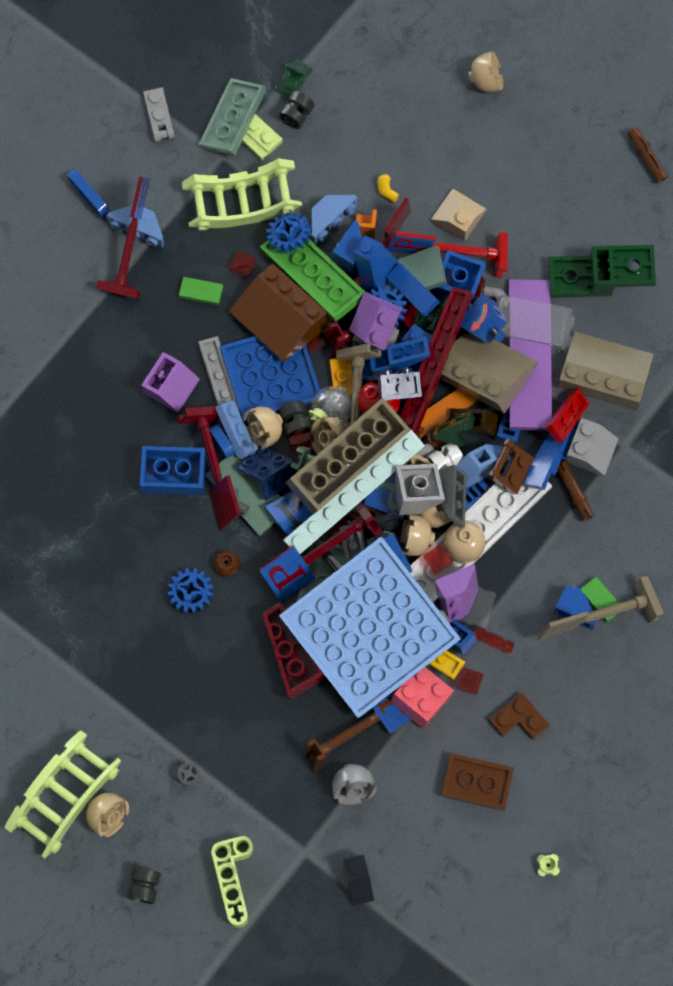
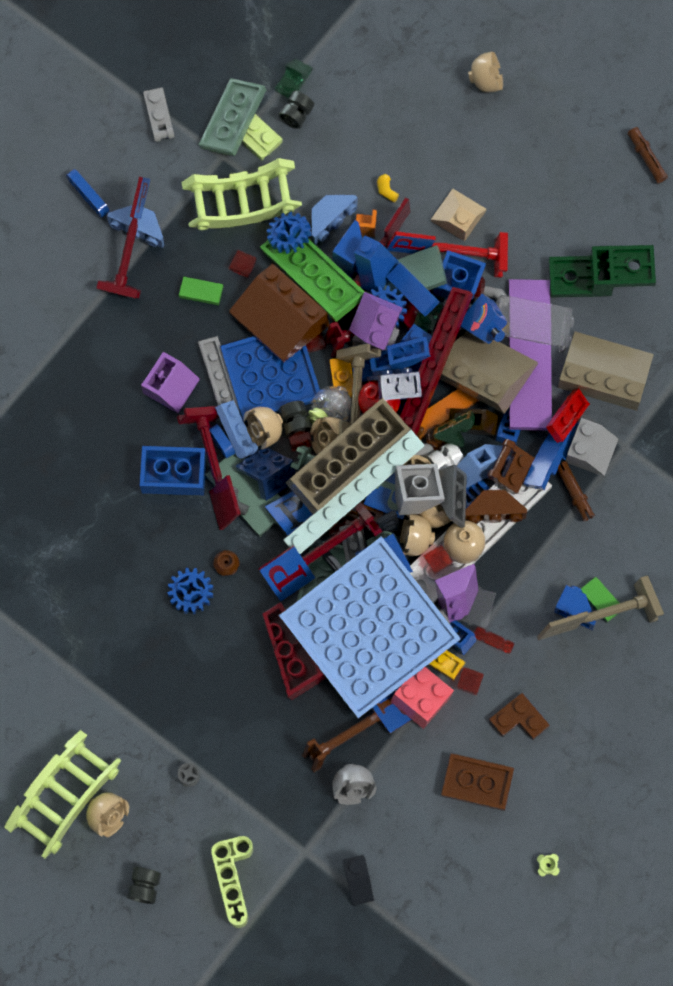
none -> reddish brown slope [465,490,527,524]

